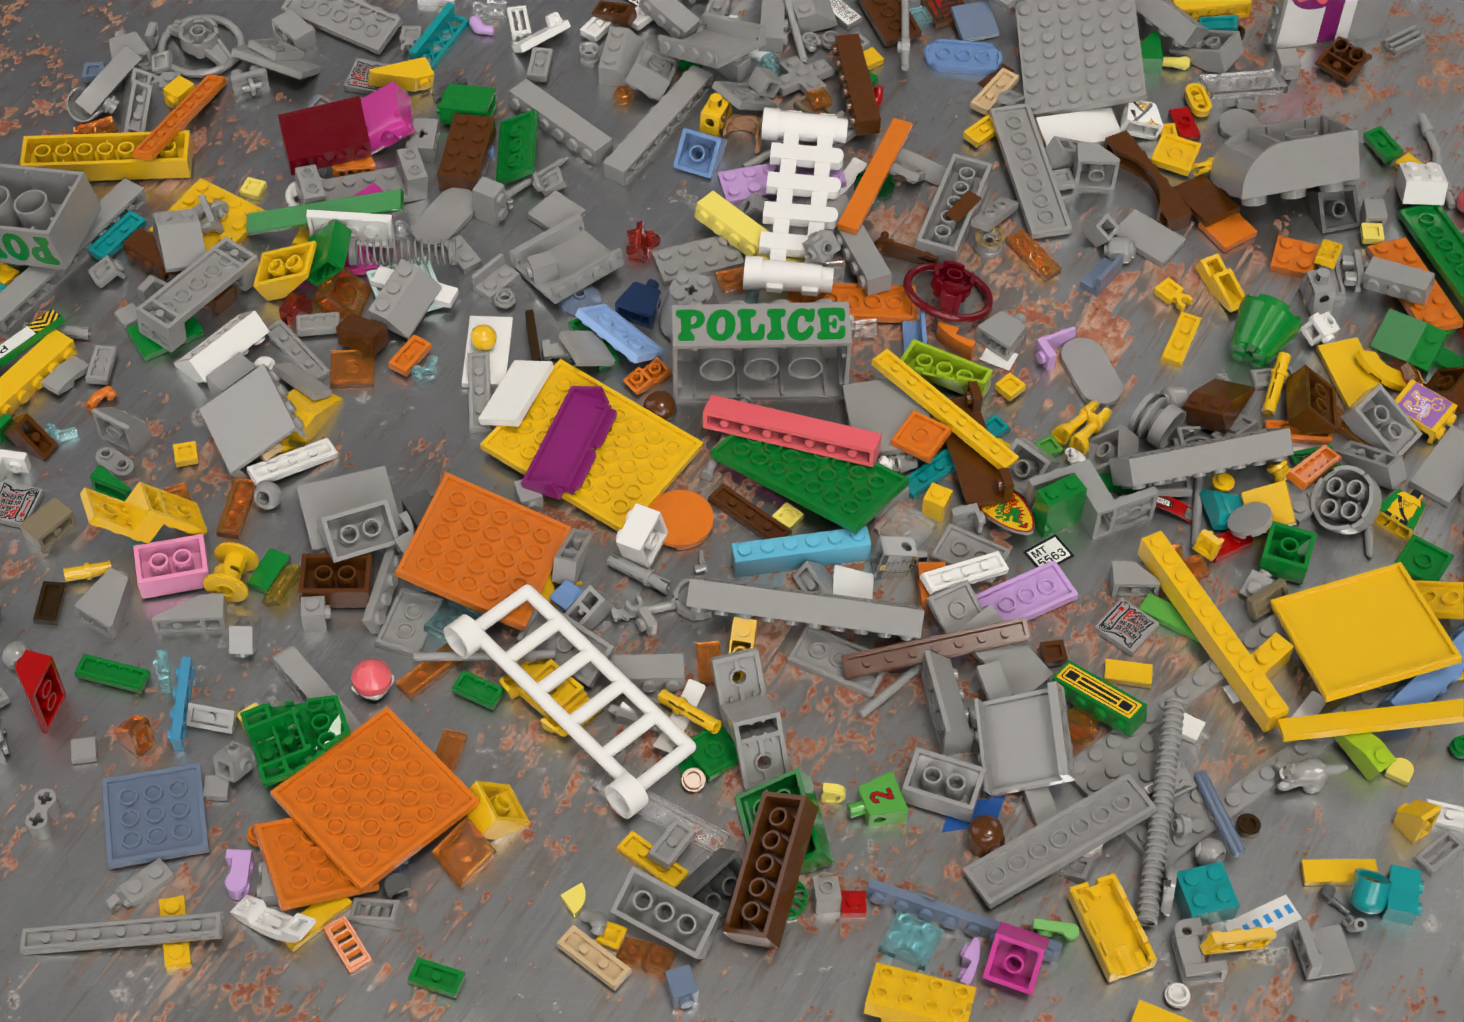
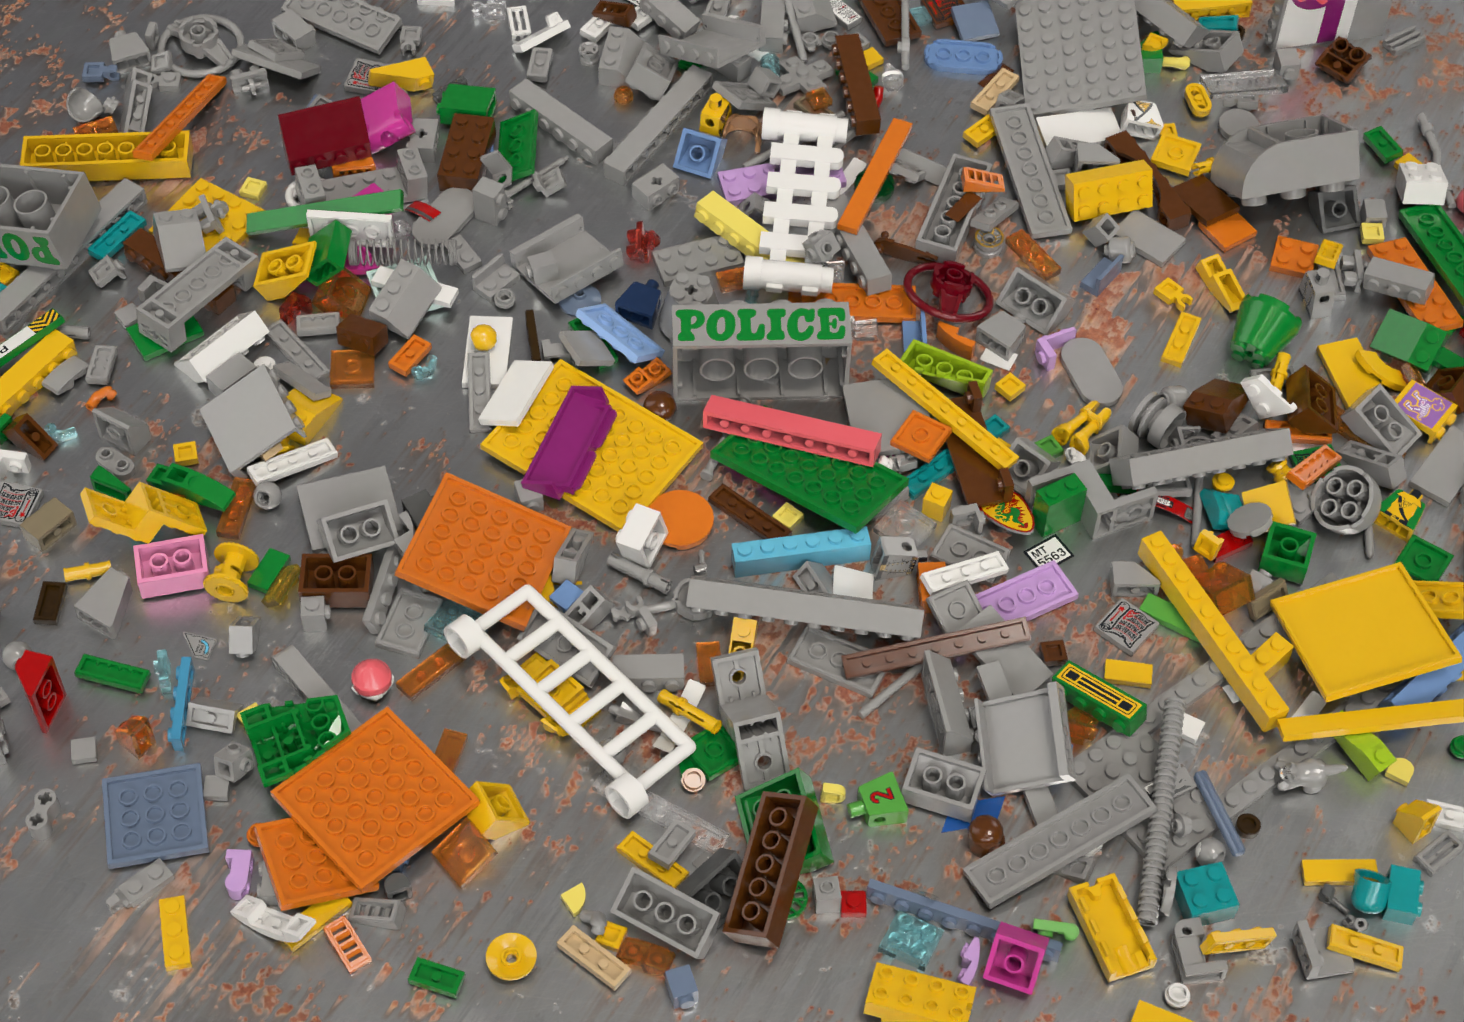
light grey tile [19,912,224,955] -> none
light grey slope [75,45,142,116] -> none
light grey slope [152,593,227,634] -> none
yellow brick [163,75,195,108] -> none
teal fence [409,2,469,70] -> none
light grey bar [413,647,556,662] -> none
green plate [451,670,505,710] -> none
lavender arm [469,15,494,35] -> none
light grey tile [527,190,586,230] -> none
red plate [1168,107,1201,141] -> none
white sticker [1223,894,1302,932] -> none
white brick [1300,311,1340,346] -> none
none -> green slope [146,463,236,512]
none -> light grey sticker [183,632,217,660]
none -> red sticker [404,201,441,222]
none -> light grey bracket [480,150,512,187]
none -> yellow dish [486,933,537,981]
none -> light grey brick [632,163,679,211]
none -> clear piece [881,63,904,92]
none -> orange slope [961,167,1005,192]
none -> light grey slope [995,266,1076,335]
none -> yellow brick [1065,159,1153,222]
none -> yellow tile [1142,32,1169,51]
none -> clear orange brick [1194,561,1256,616]
none -> white wing [1240,374,1297,420]
none -> yellow tile [1326,924,1404,972]

